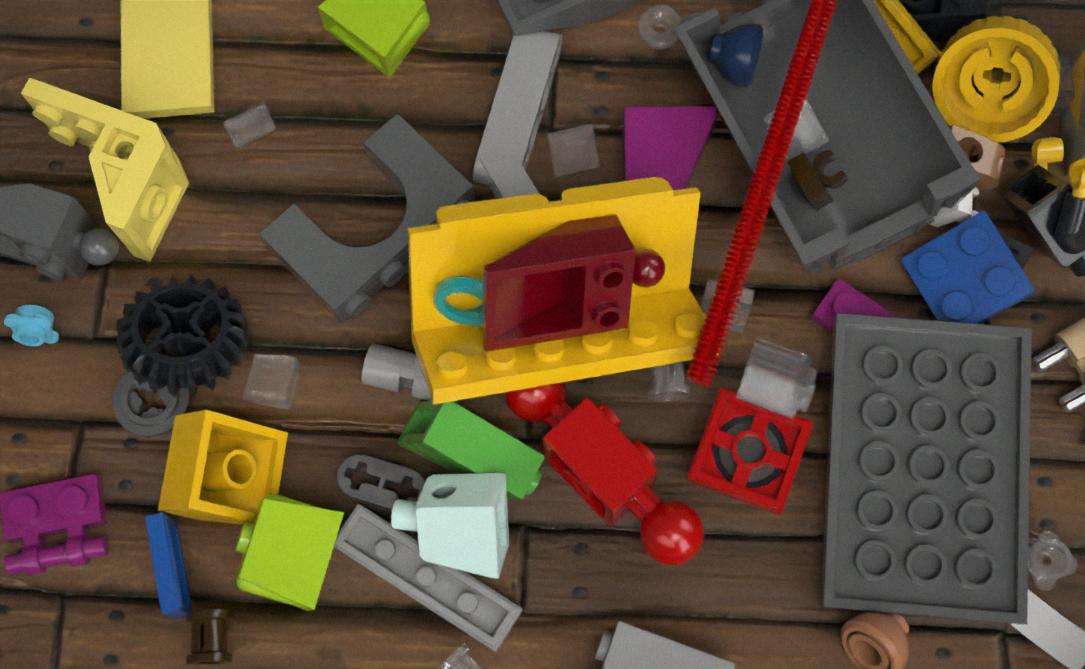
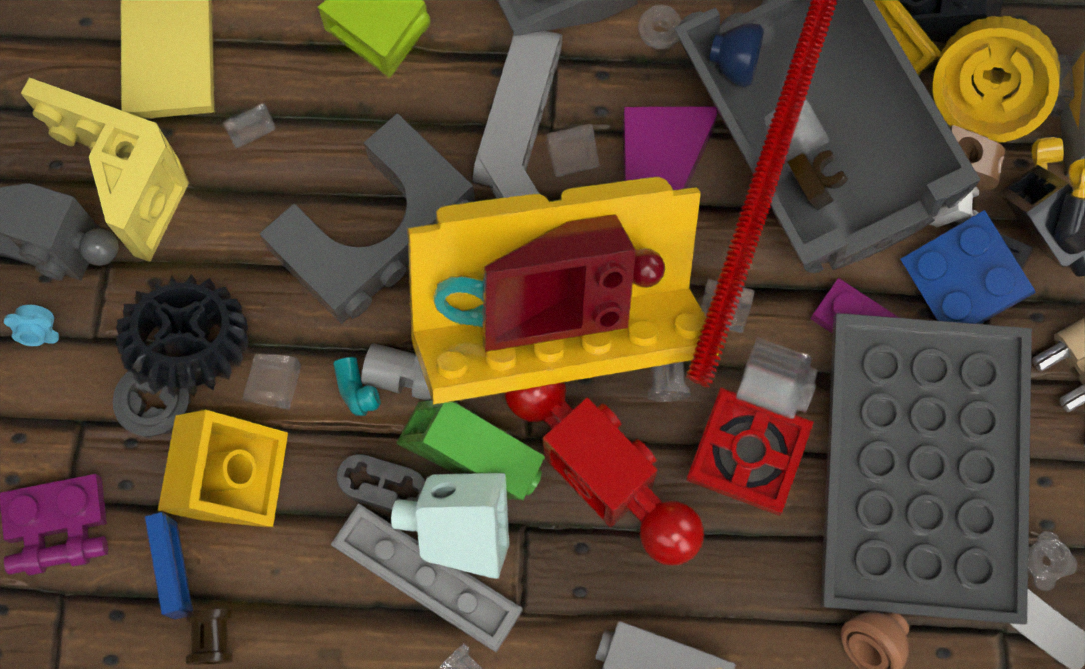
lime torso [234,494,344,611] -> none
none -> teal arm [333,357,381,416]

